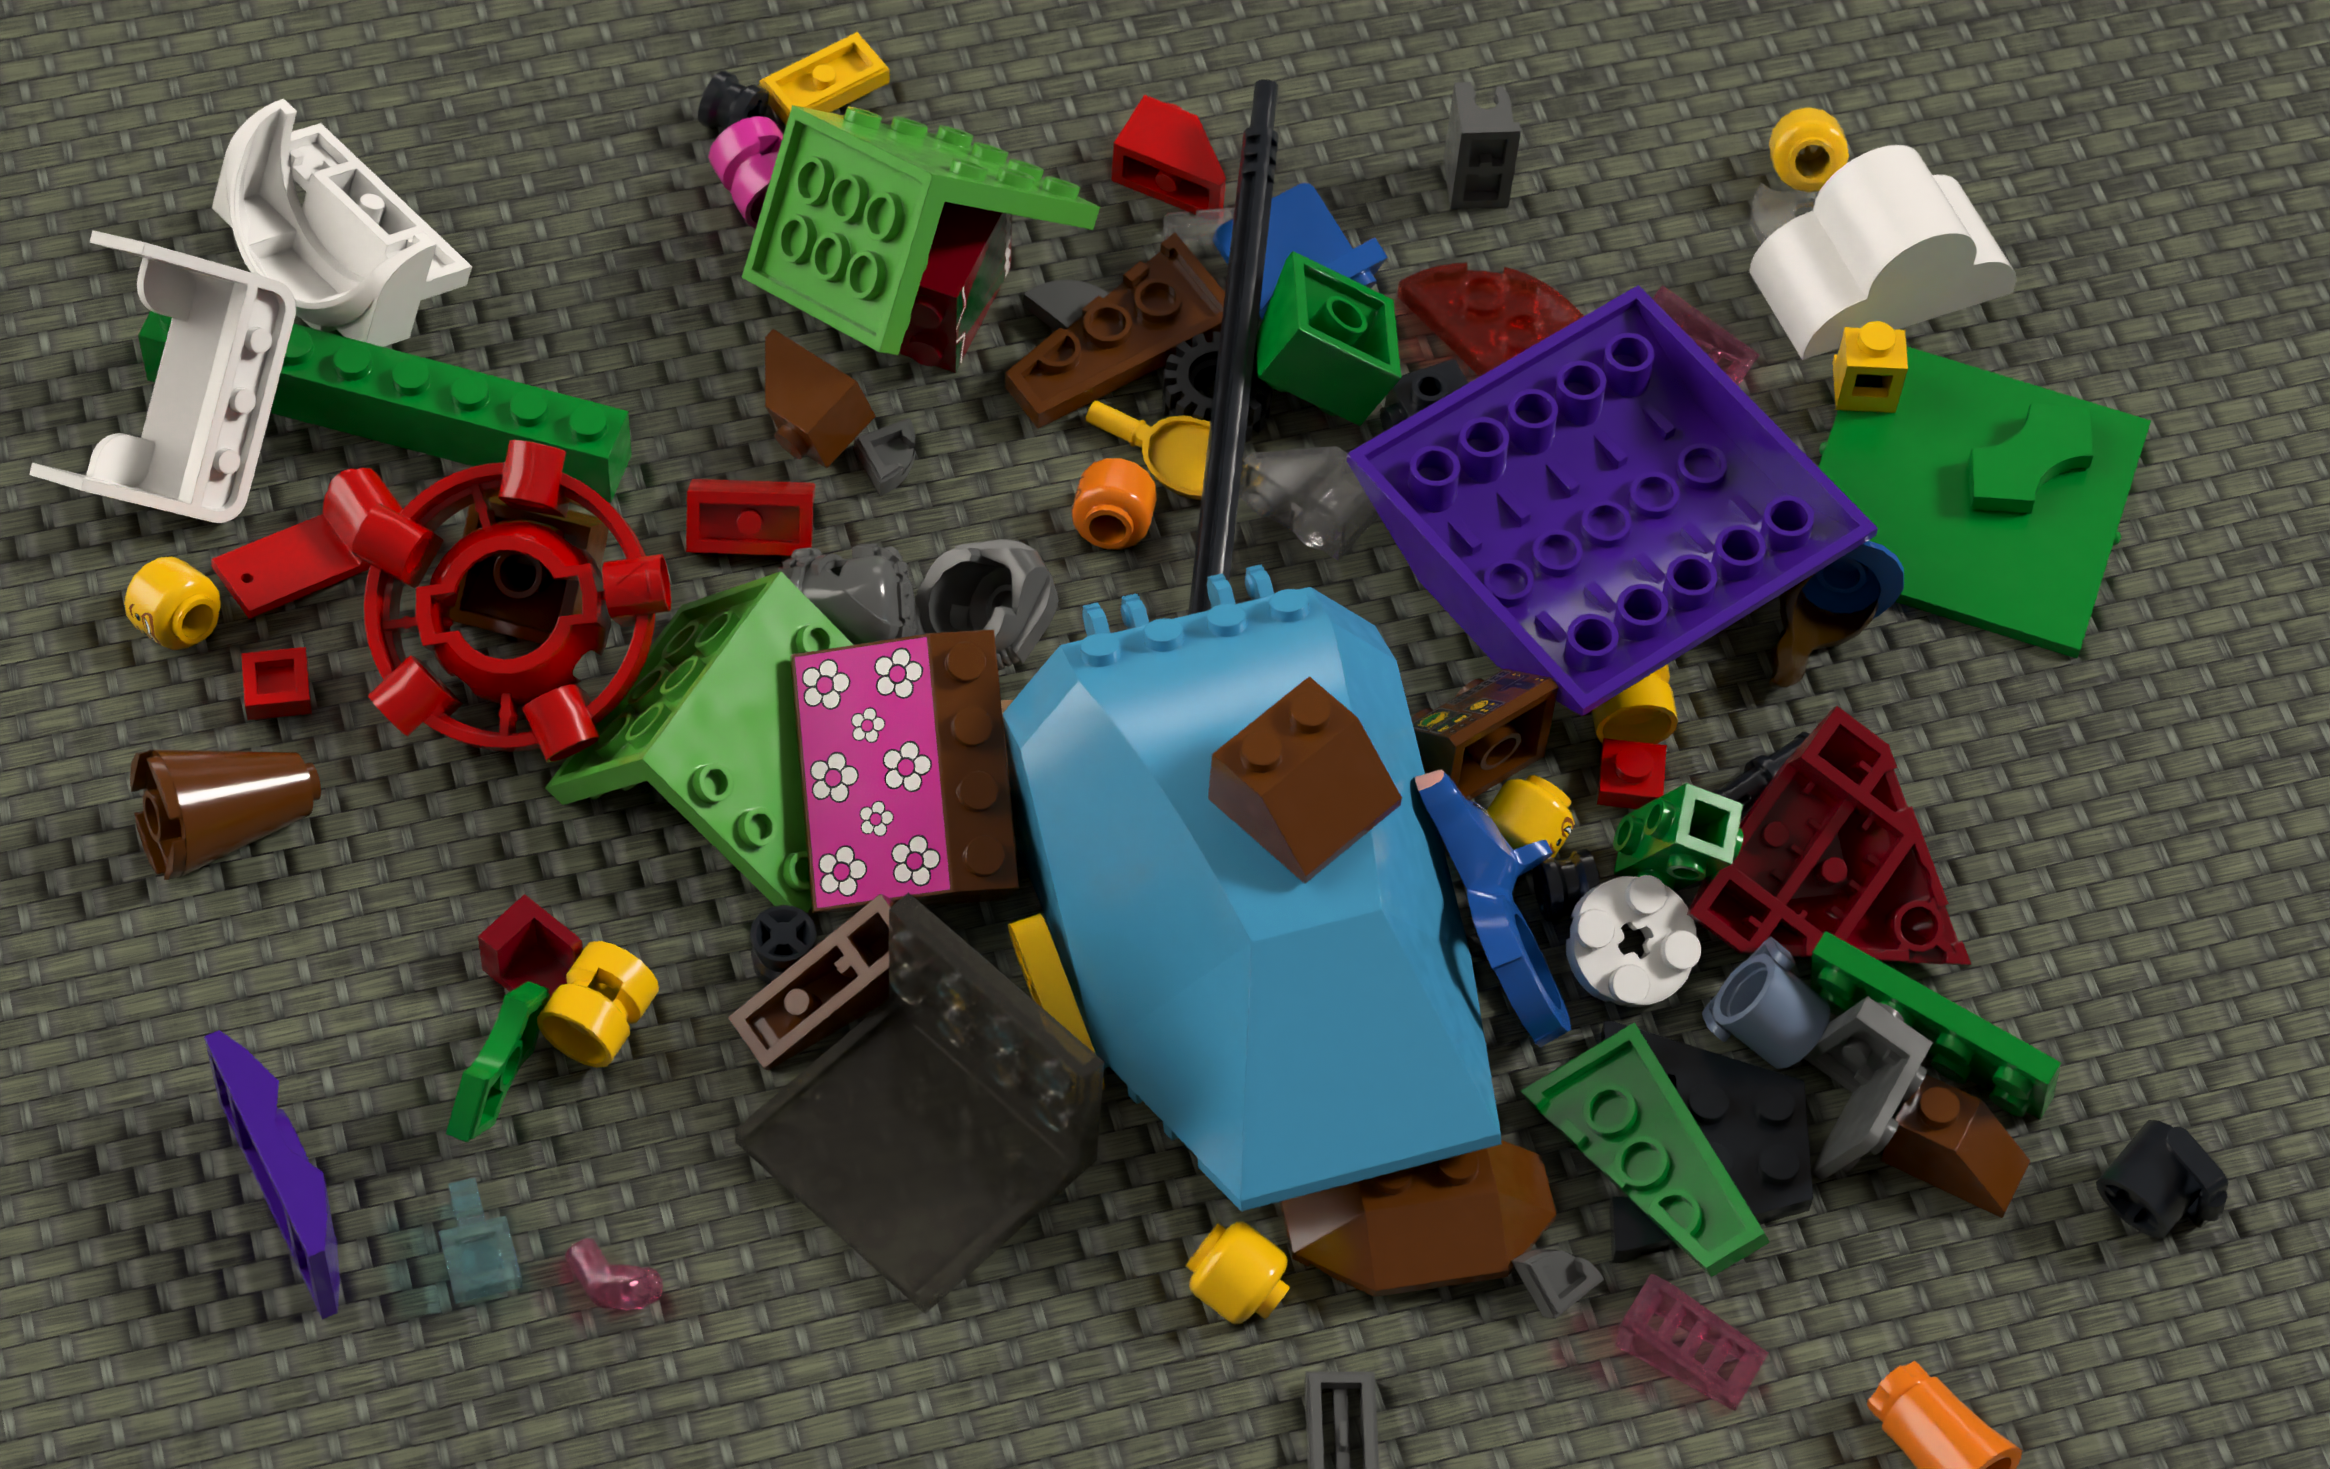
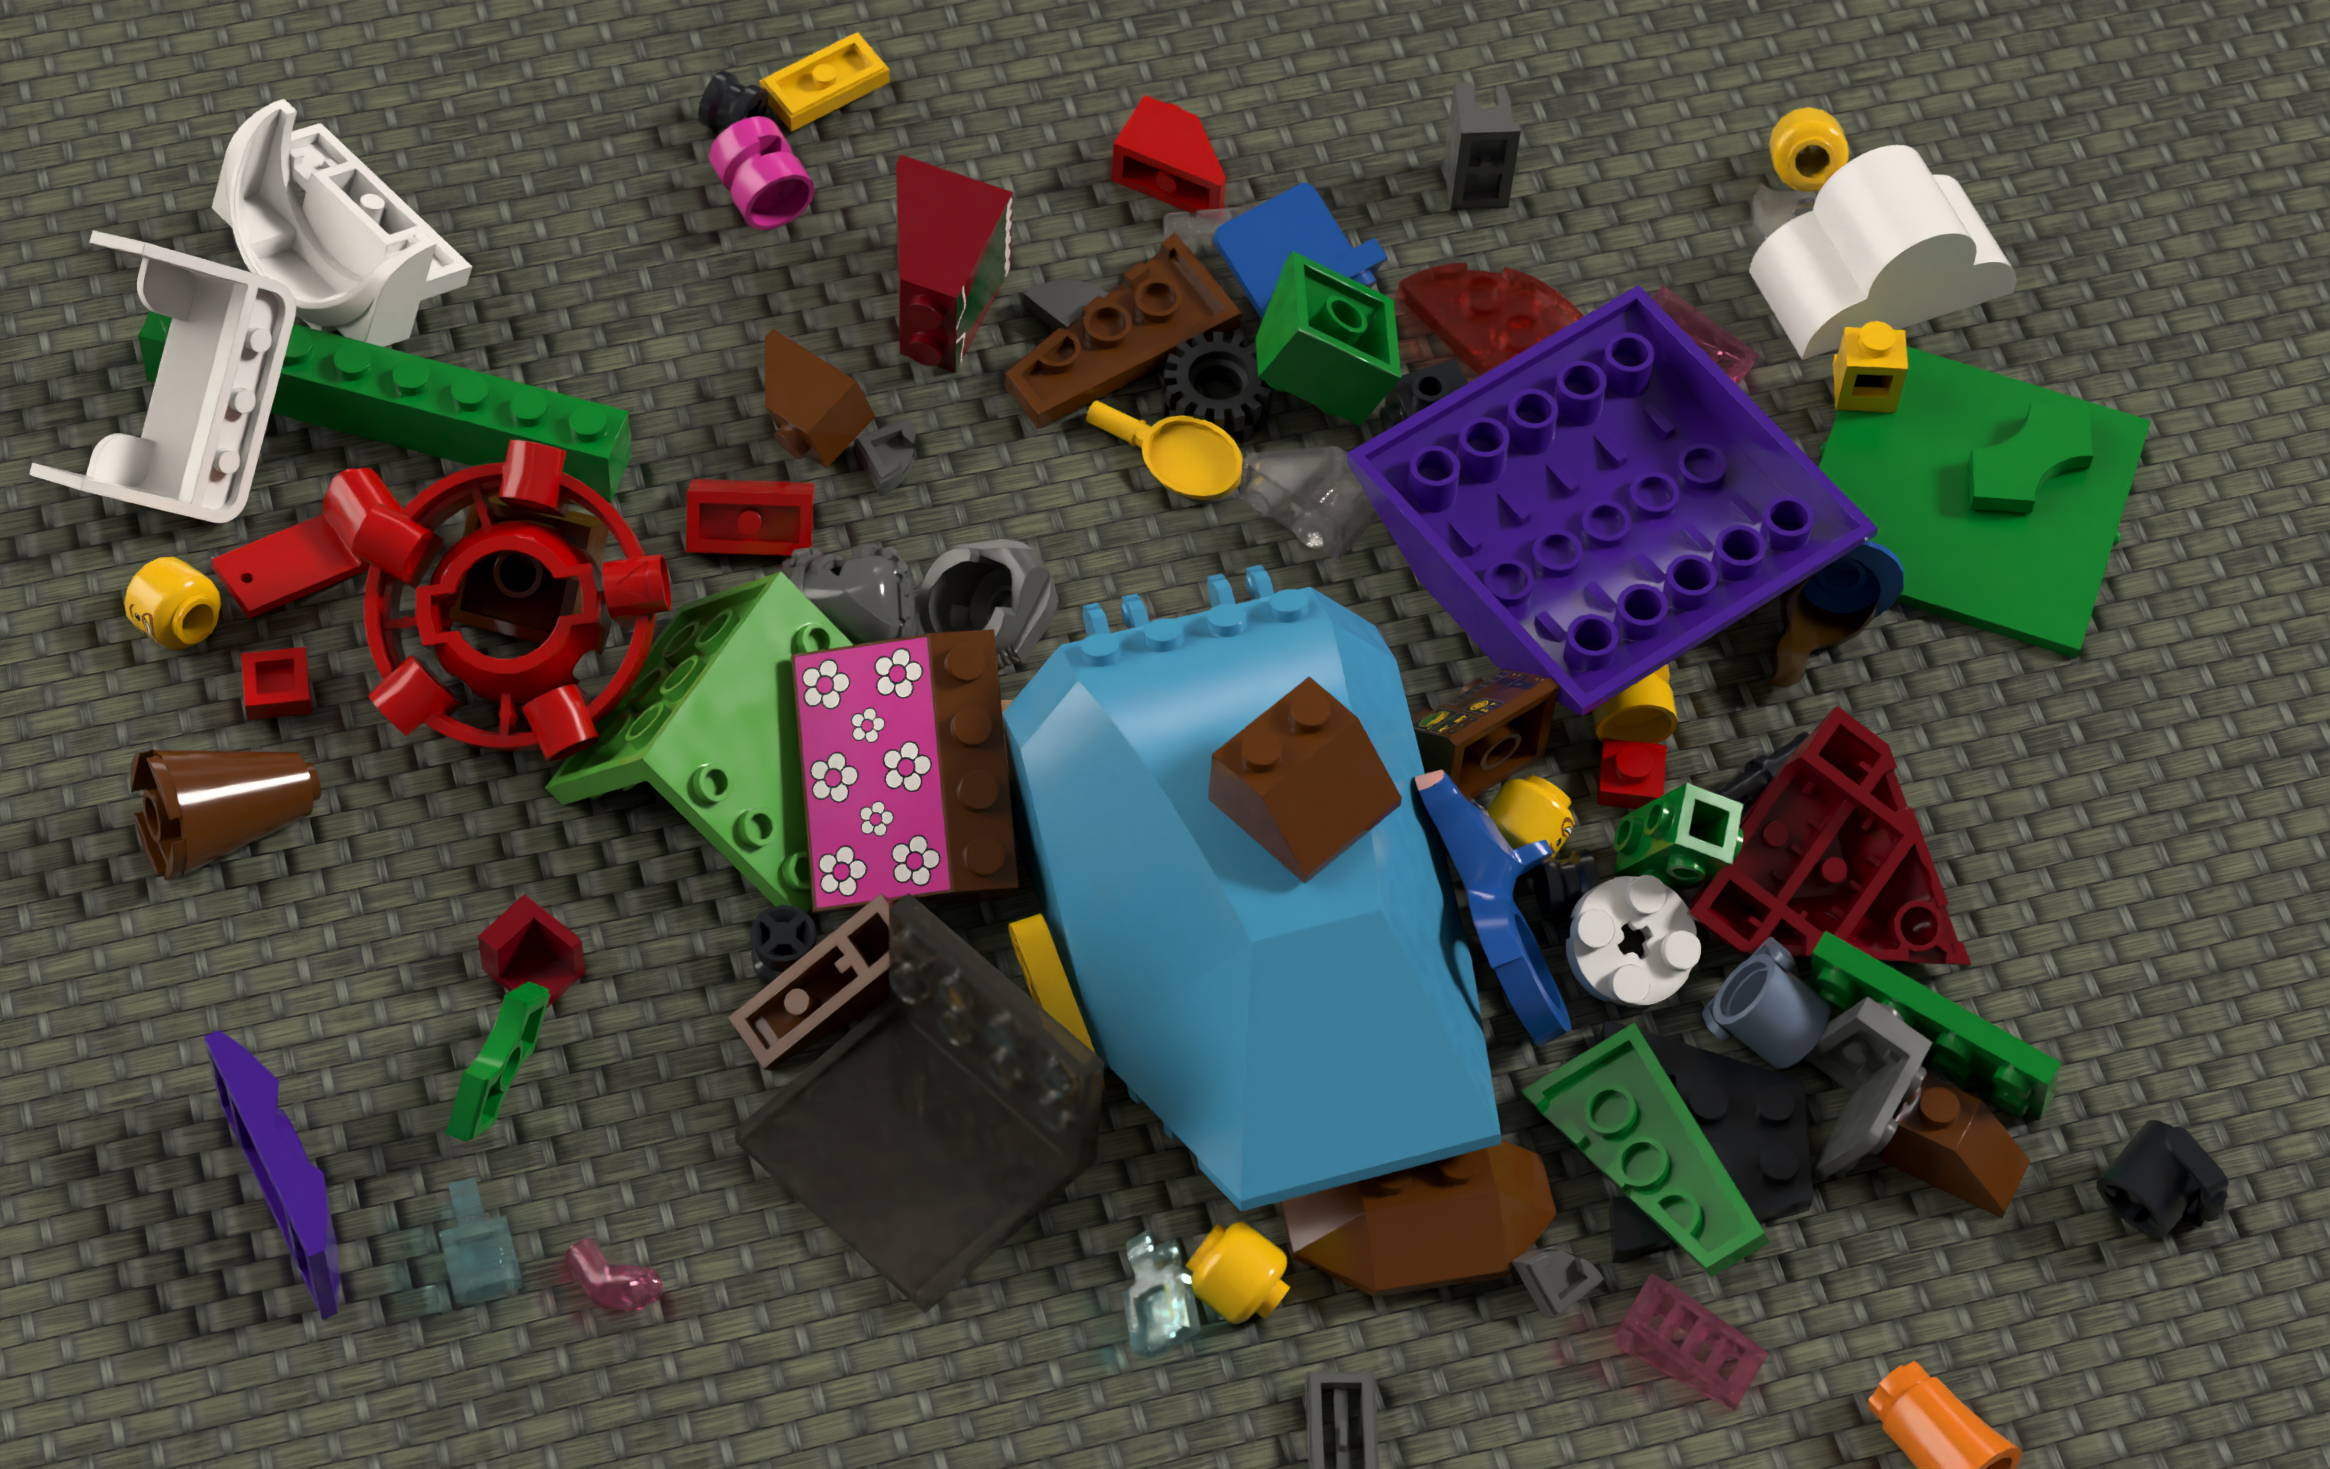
yellow wheel [537,941,659,1068] -> none
bright green bracket [742,105,1100,355] -> none
orange head [1071,458,1157,550] -> none
black axle [1188,79,1279,615] -> none
none -> clear light blue plate [1121,1230,1201,1359]

